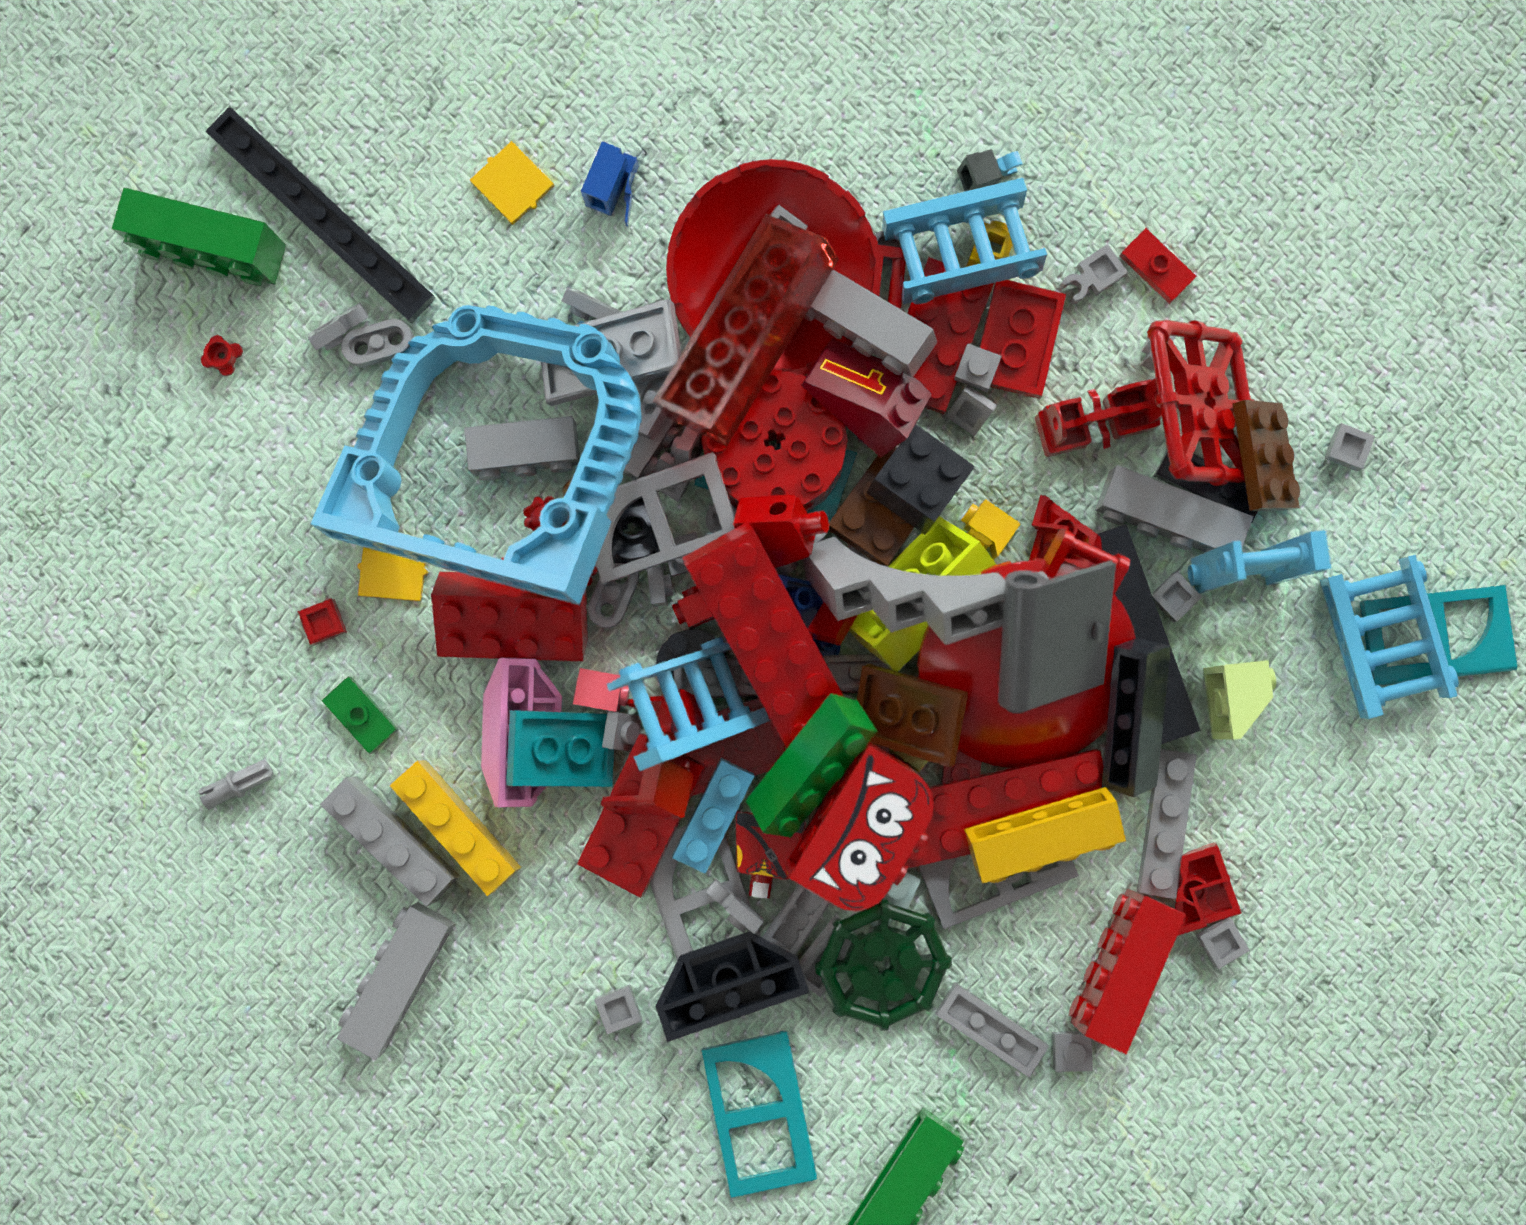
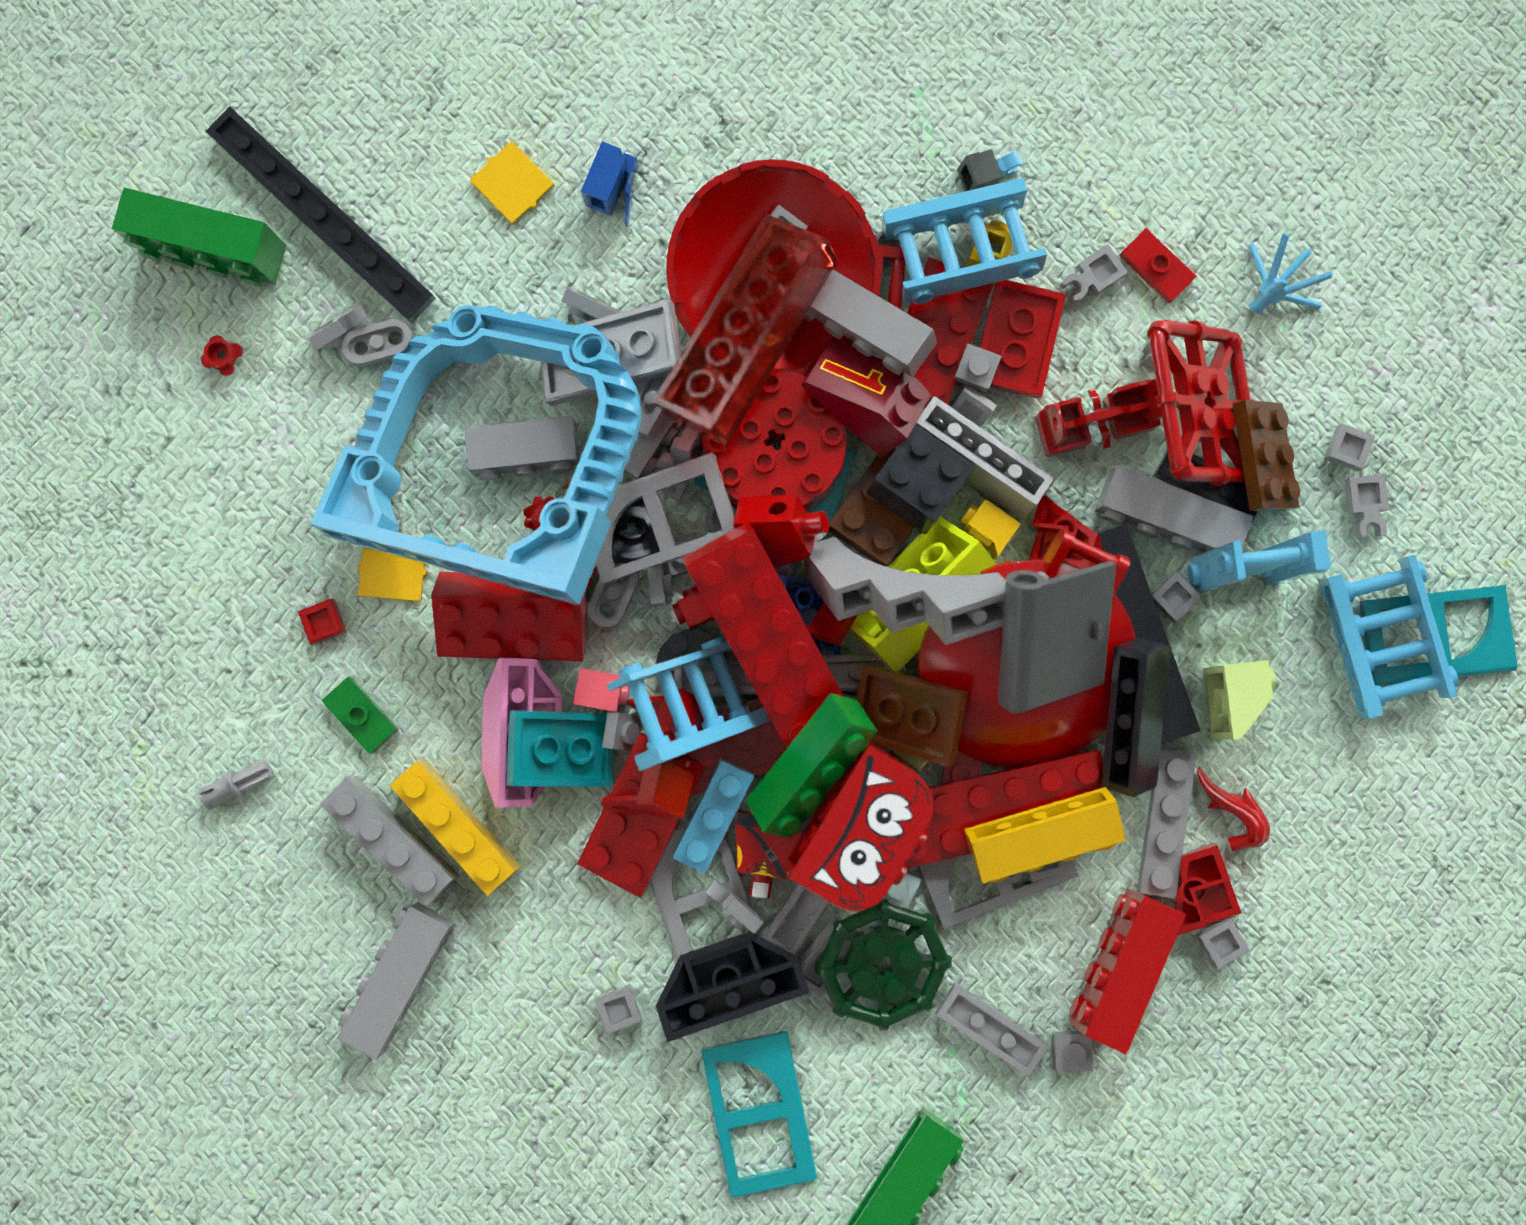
none -> light grey brick [916,396,1054,521]
none -> red piece [1197,766,1270,852]
none -> medium azure plant [1249,233,1333,315]
none -> light grey plate [1344,475,1389,539]

